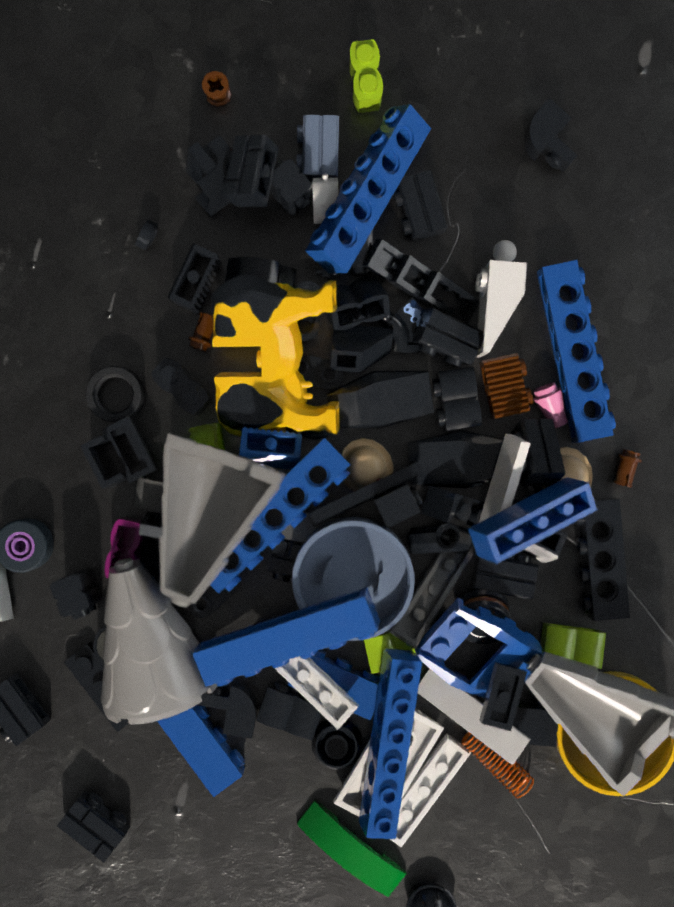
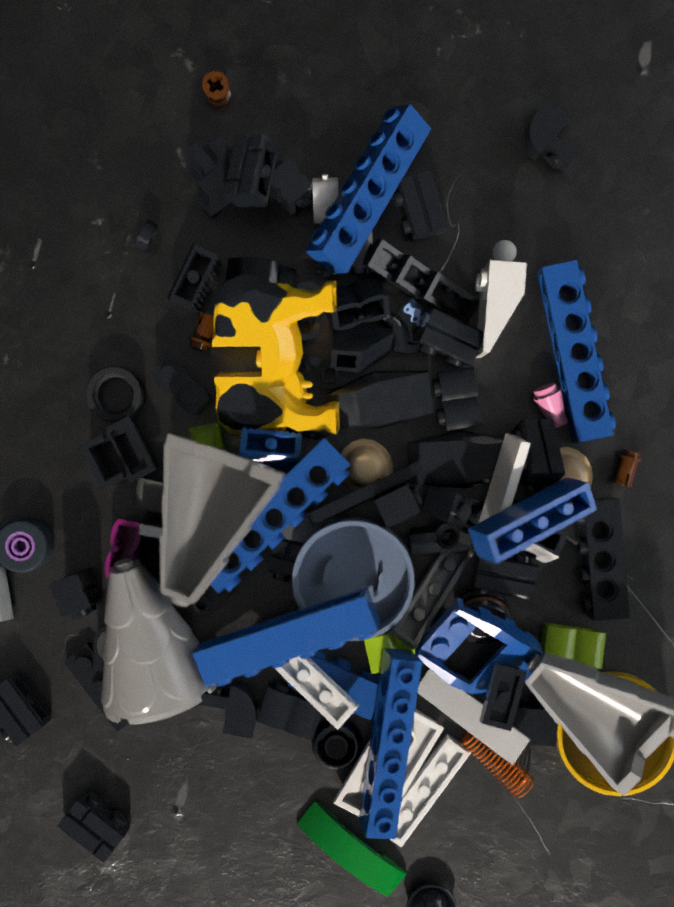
blue brick [157,705,245,797] -> none
sand blue brick [297,115,339,182] -> none
lime brick [349,39,383,113] -> none
reddish brown brick [479,353,533,419] -> none

